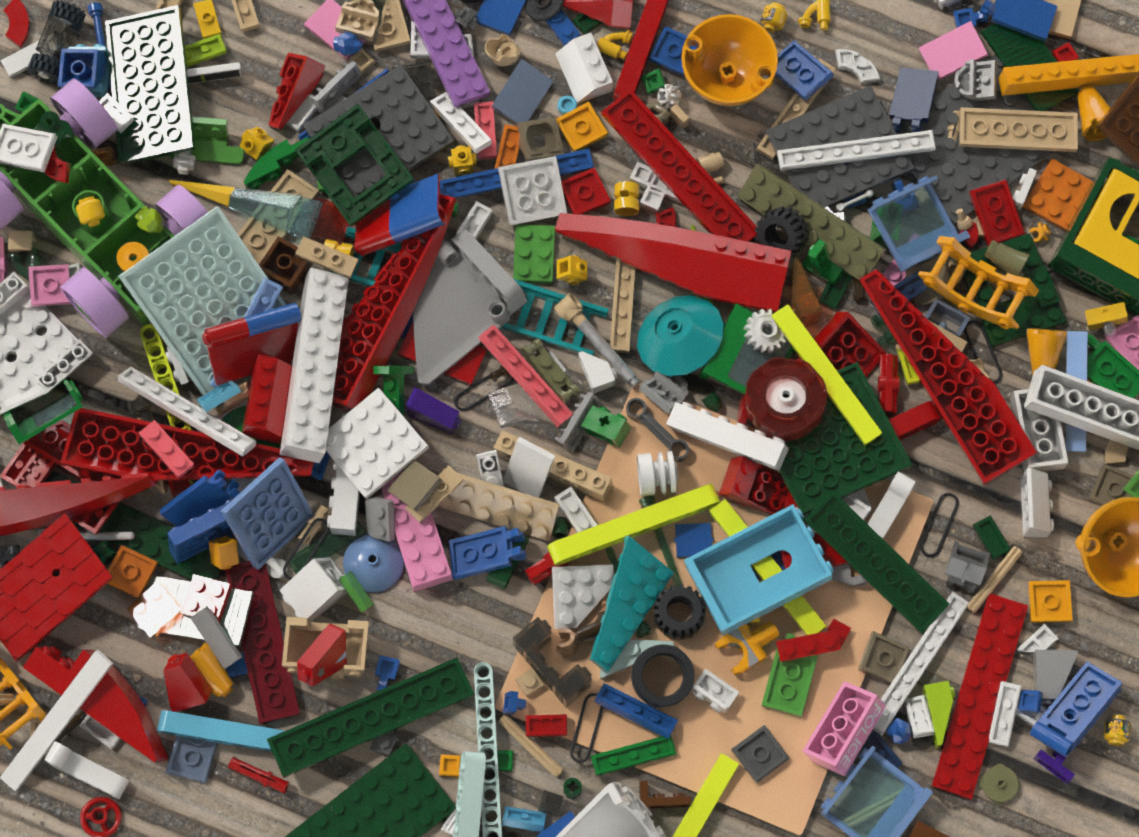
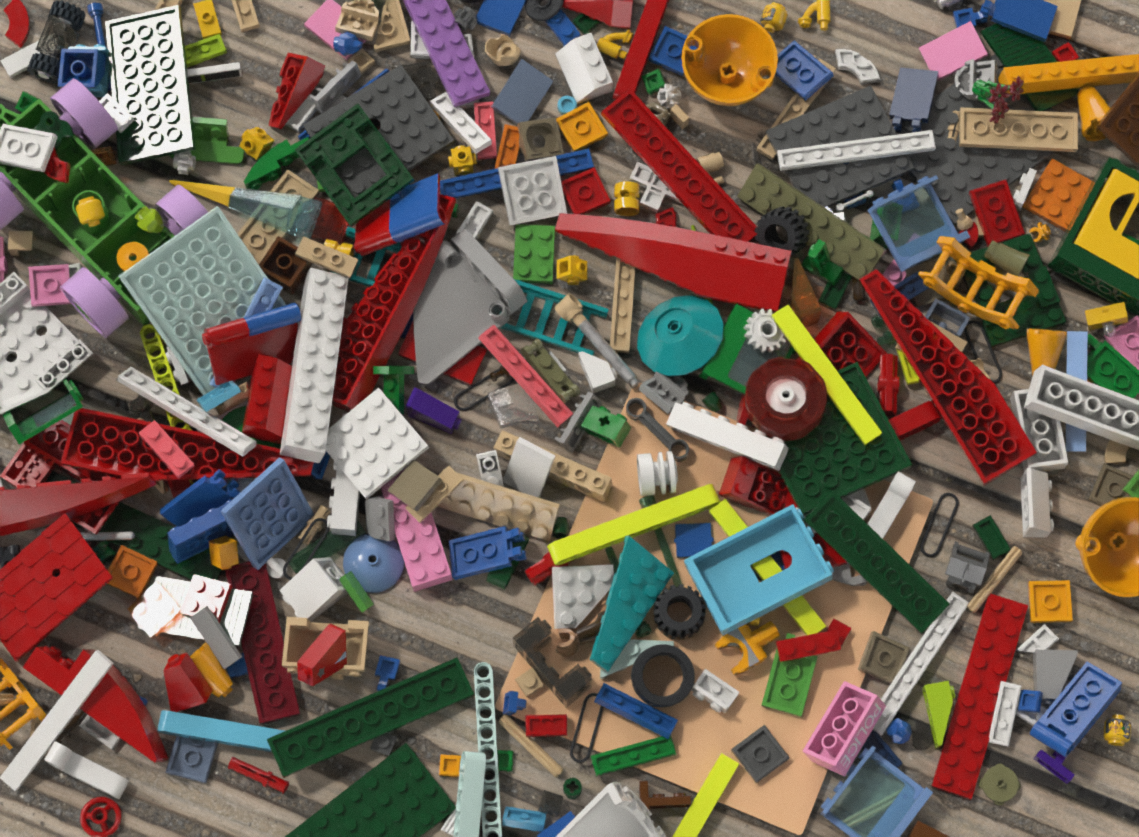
clear green plant [7,248,41,281] -> none
white plate [554,487,597,533] -> none
white plate [904,695,934,738] -> none
none -> dark red plant [972,76,1024,124]

